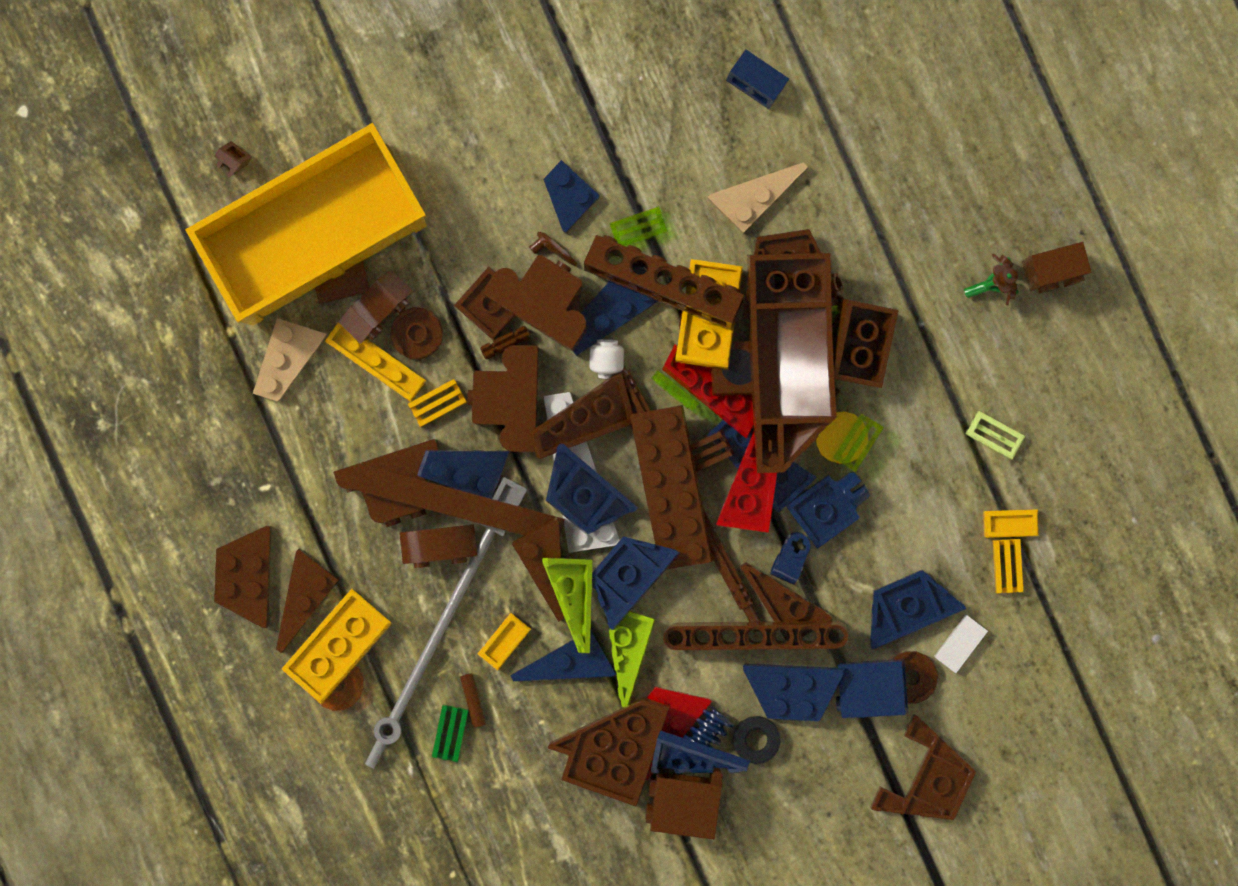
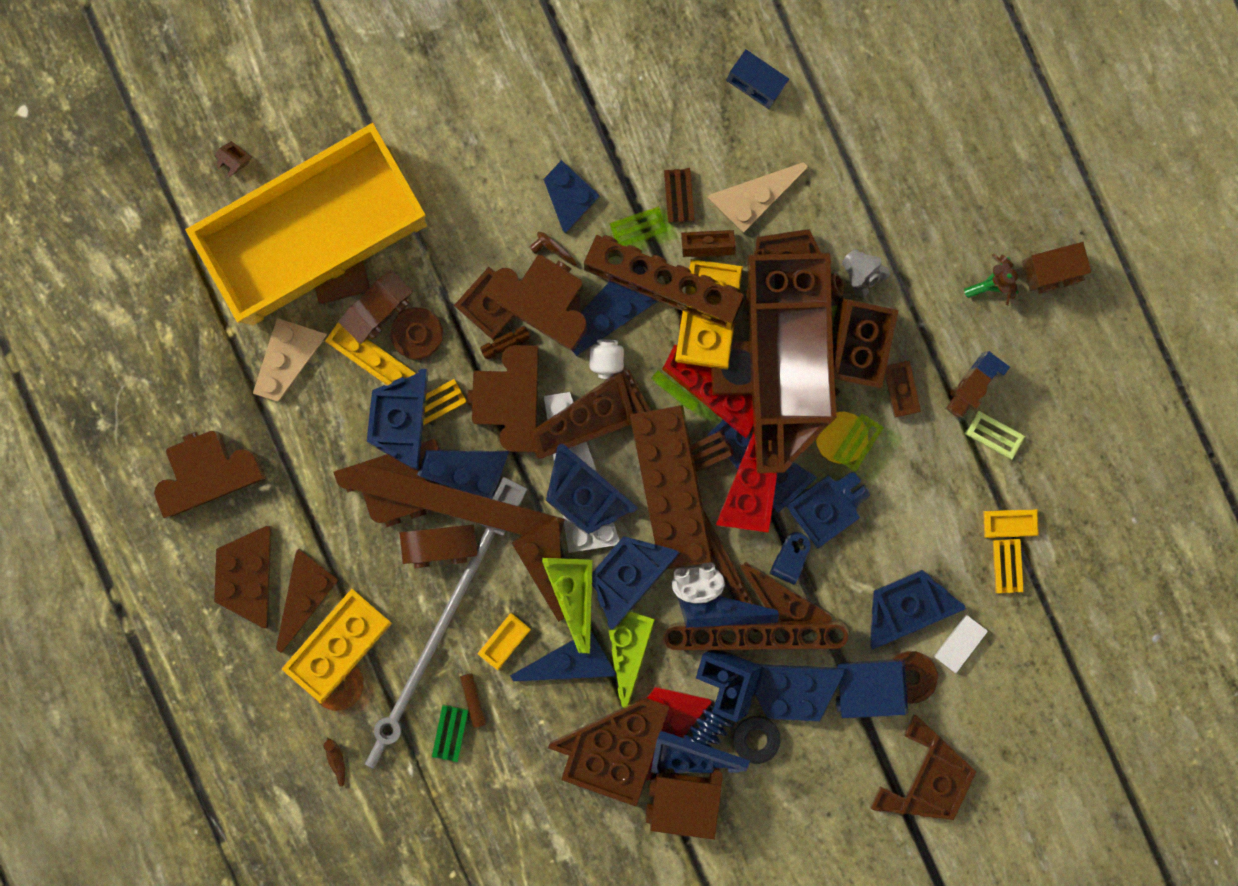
none -> reddish brown brick [154,431,267,518]
none -> reddish brown bar [323,737,345,787]
none -> dark blue wing [367,369,428,470]
none -> reddish brown tile [664,168,695,224]
none -> white dish [672,562,725,603]
none -> dark blue wing [677,596,779,628]
none -> reddish brown plate [681,230,736,257]
none -> dark blue brick [696,650,762,722]
none -> light grey rock [842,249,890,298]
none -> reddish brown plate [885,360,921,418]
none -> reddish brown hips [945,351,1010,418]

